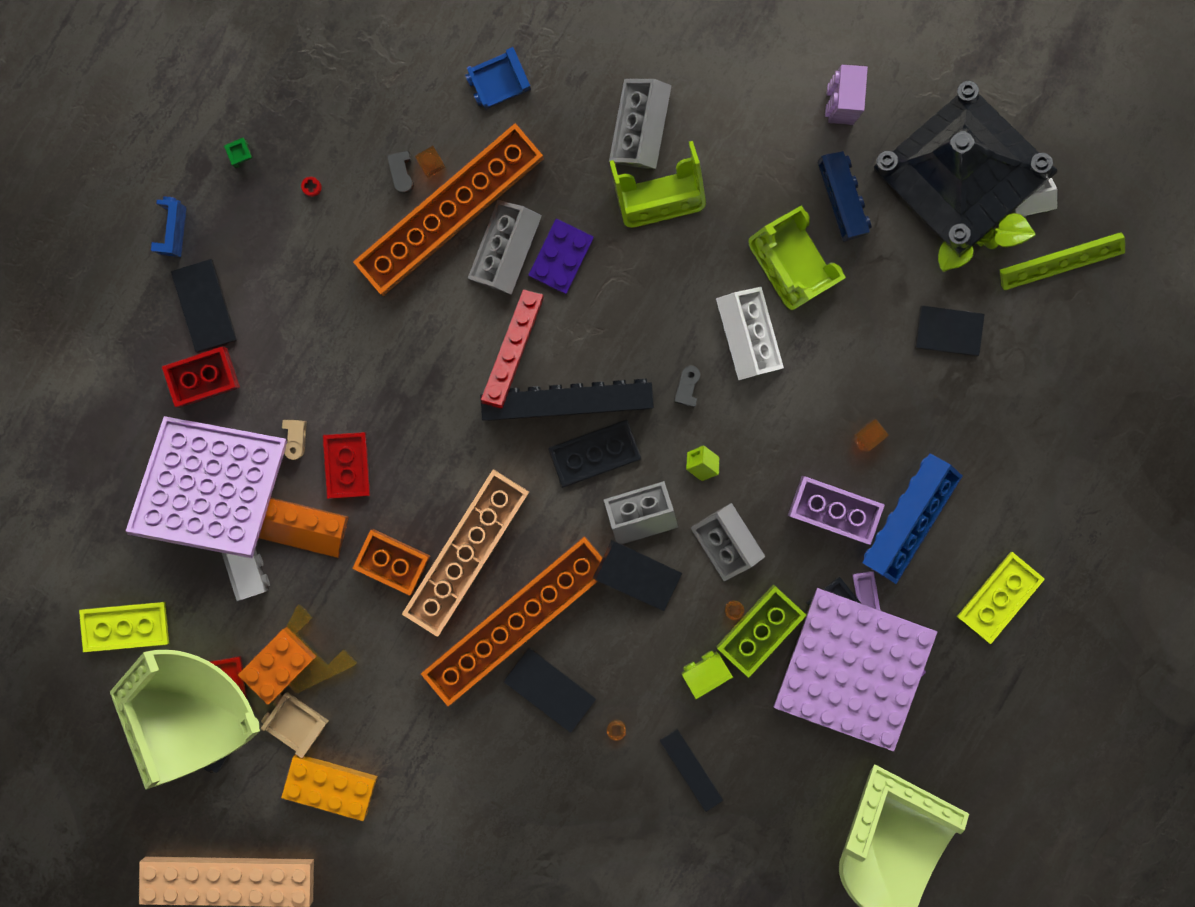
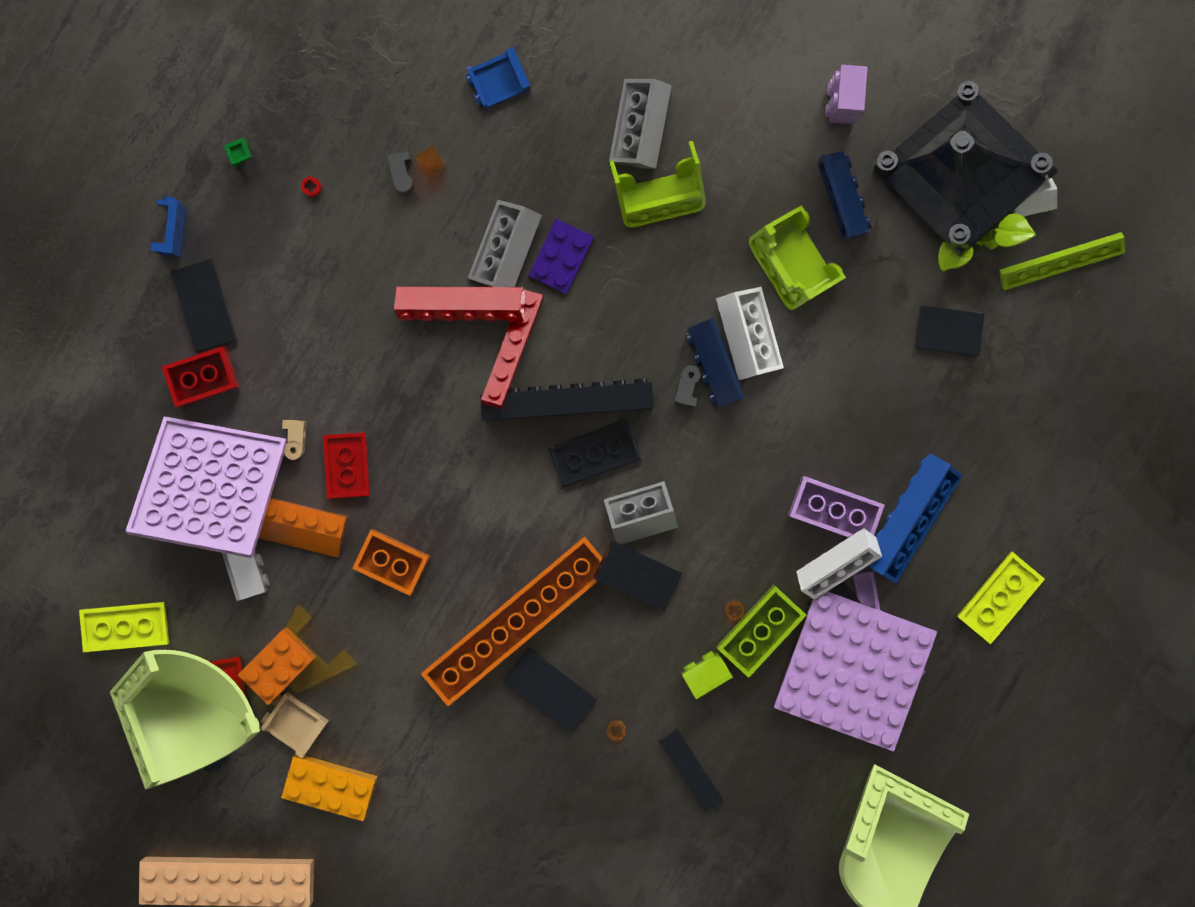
orange brick [353,123,544,296] -> none
light nougat brick [402,469,530,637] -> none
lime panel [686,445,719,481] -> none
light grey slope [691,503,765,581] -> none
clear orange brick [854,419,889,451] -> none
none -> brick [394,287,526,322]
none -> dark blue slope [685,318,744,408]
none -> white brick [796,528,882,599]

